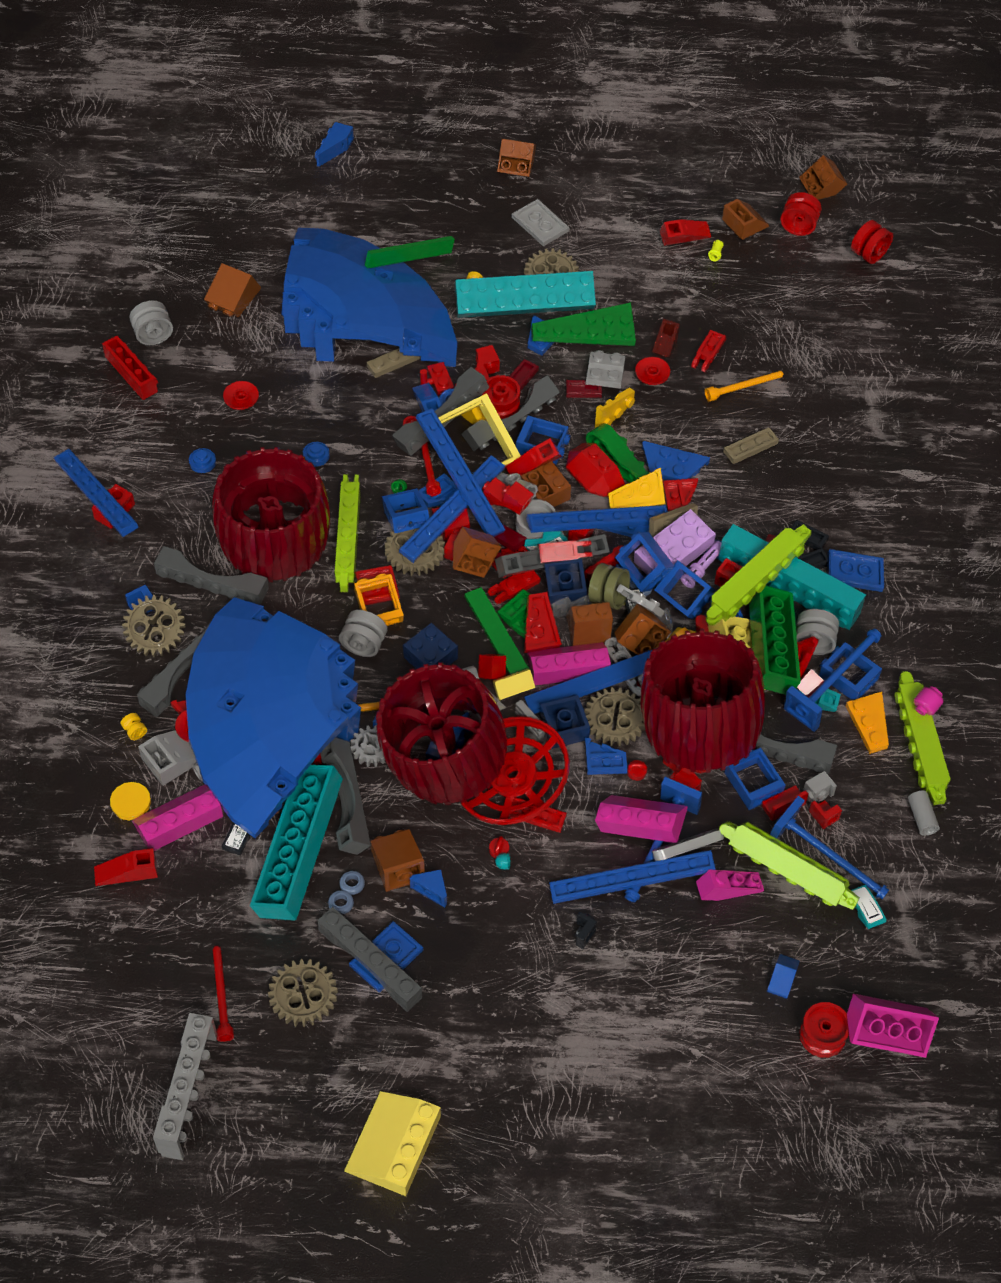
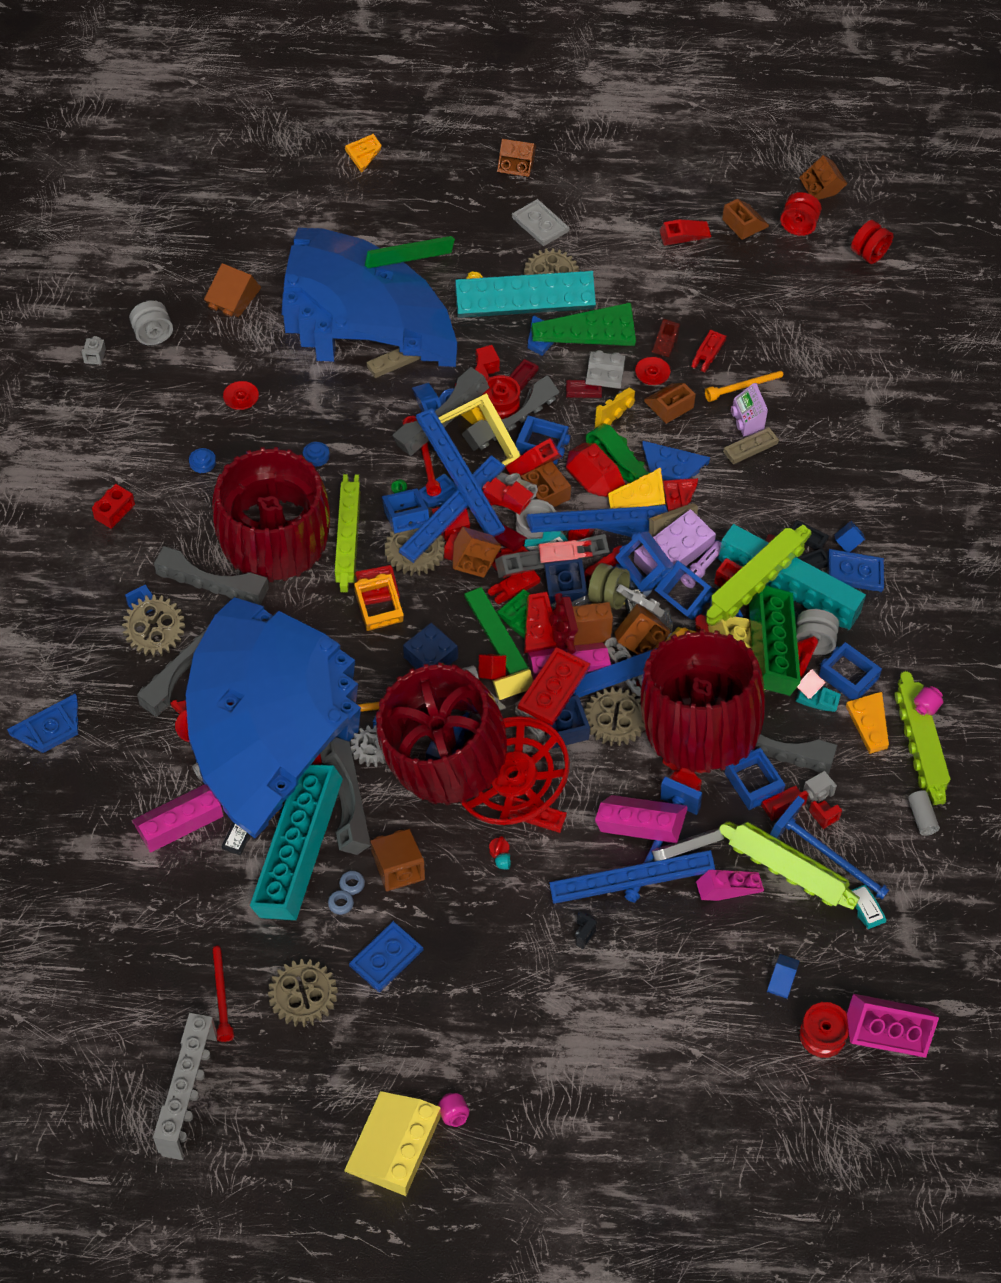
blue tile [54,449,139,537] -> none
red slope [94,848,158,886] -> none
red brick [102,336,158,400] -> none
yellow tile [110,782,151,821] -> none
yellow wheel [121,713,147,740] -> none
light grey slope [138,730,196,786] -> none
blue slope [315,122,354,167] -> none
dark grey arch [318,907,422,1012] -> none
light grey wheel [339,610,388,657] -> none
blue slope [410,870,447,908] -> none
red plate [420,362,454,396] -> none
blue wing [585,738,627,775] -> none
red tile [627,760,647,781] -> none
neon yellow pin [708,240,724,261] -> none
blue tile [784,629,881,732] -> none
none -> blue wing [7,694,78,753]
none -> light grey brick [82,336,106,365]
none -> light orange wing [345,134,382,172]
none -> dark pink head [438,1093,470,1127]
none -> red plate [518,647,591,726]
none -> dark red plate [550,593,578,654]
none -> dark orange slope [644,383,696,424]
none -> lavender slope [731,383,768,437]
none -> blue panel [834,521,865,552]

